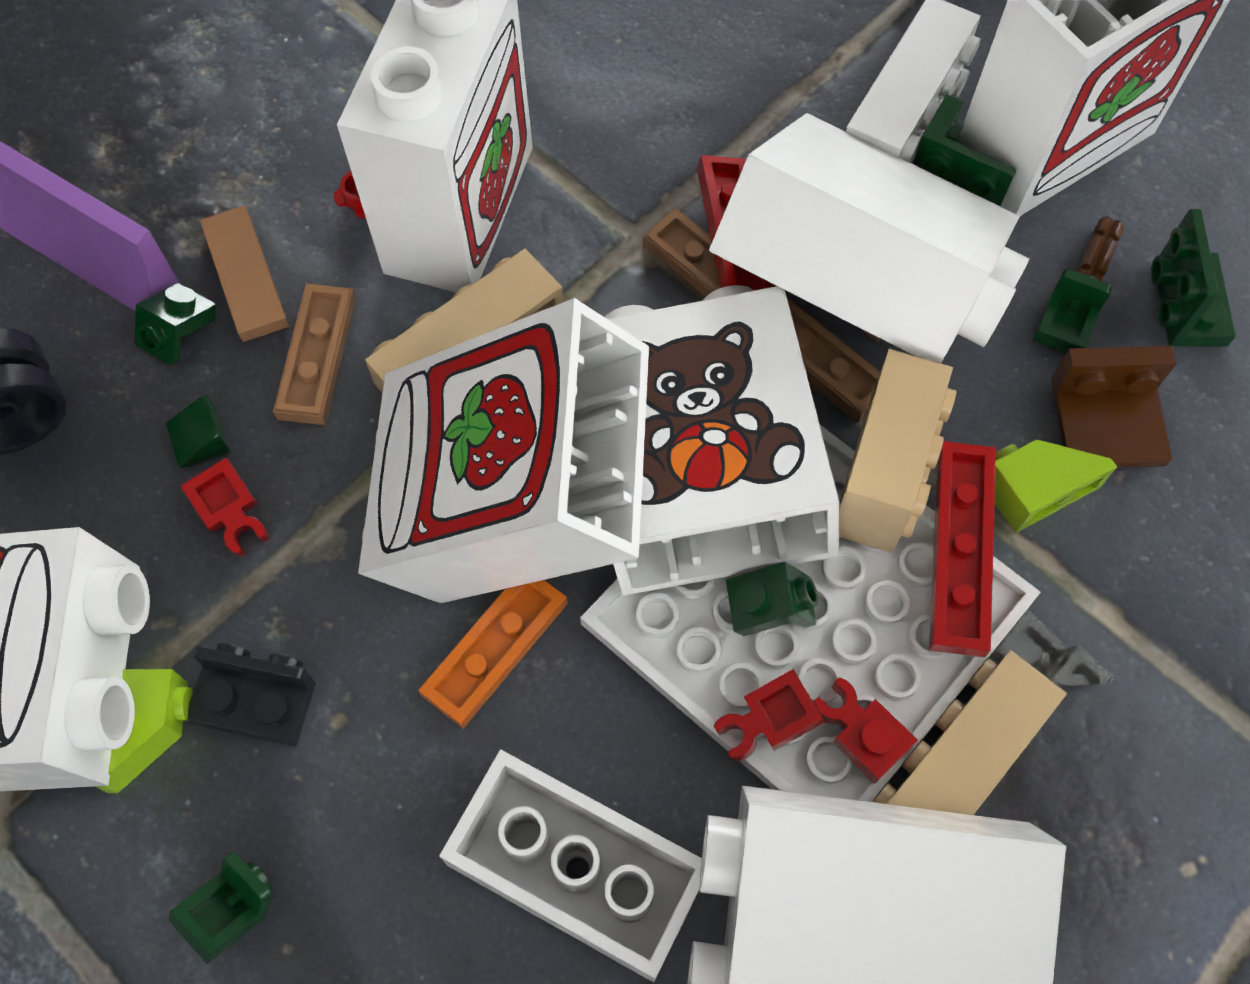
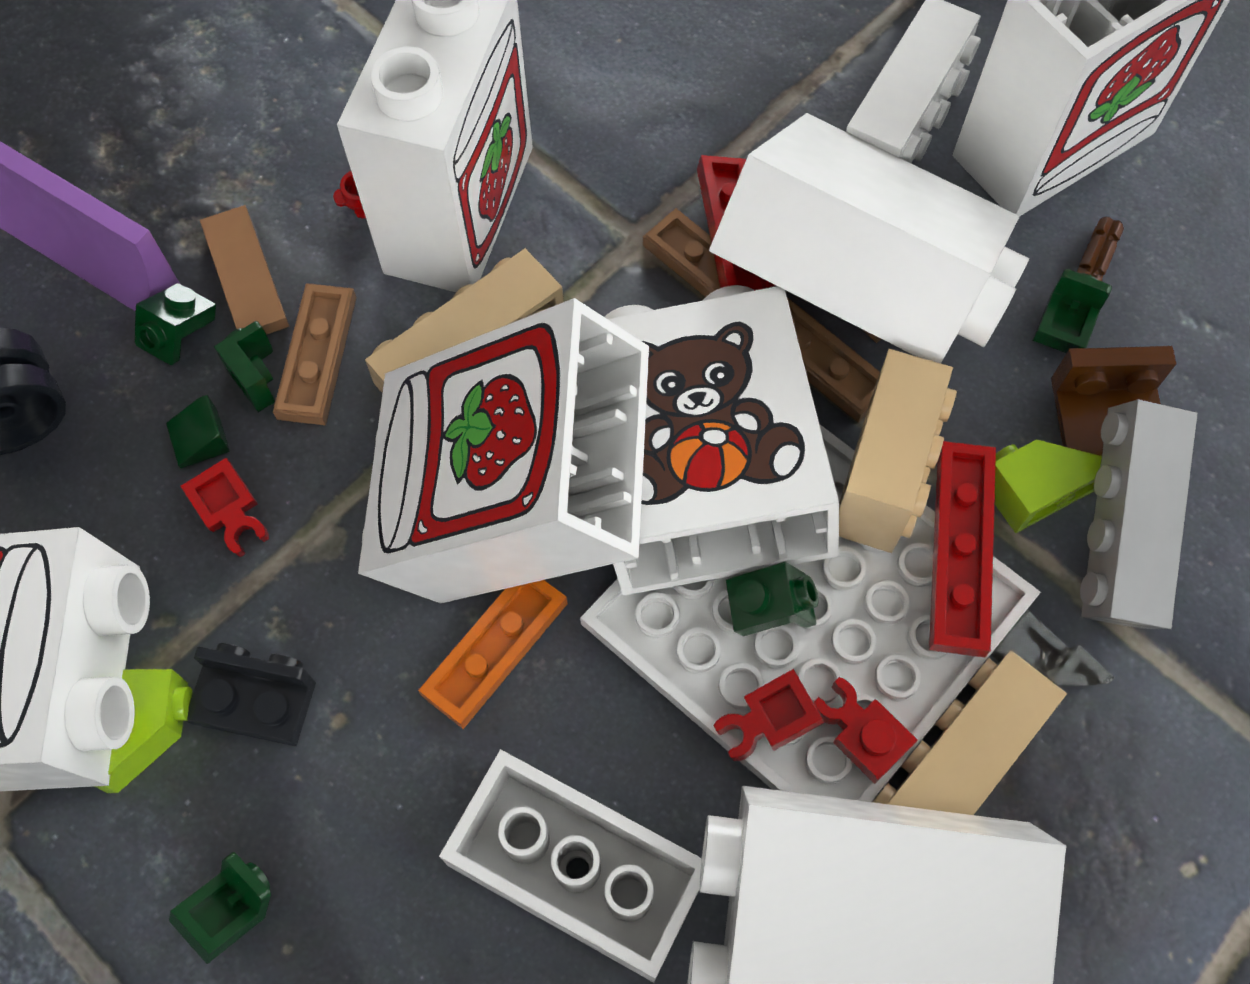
dark green bracket [913,94,1016,207] -> none
dark green bracket [1151,209,1236,347] -> none
none -> dark green bracket [214,321,275,413]
none -> light grey brick [1080,399,1197,629]

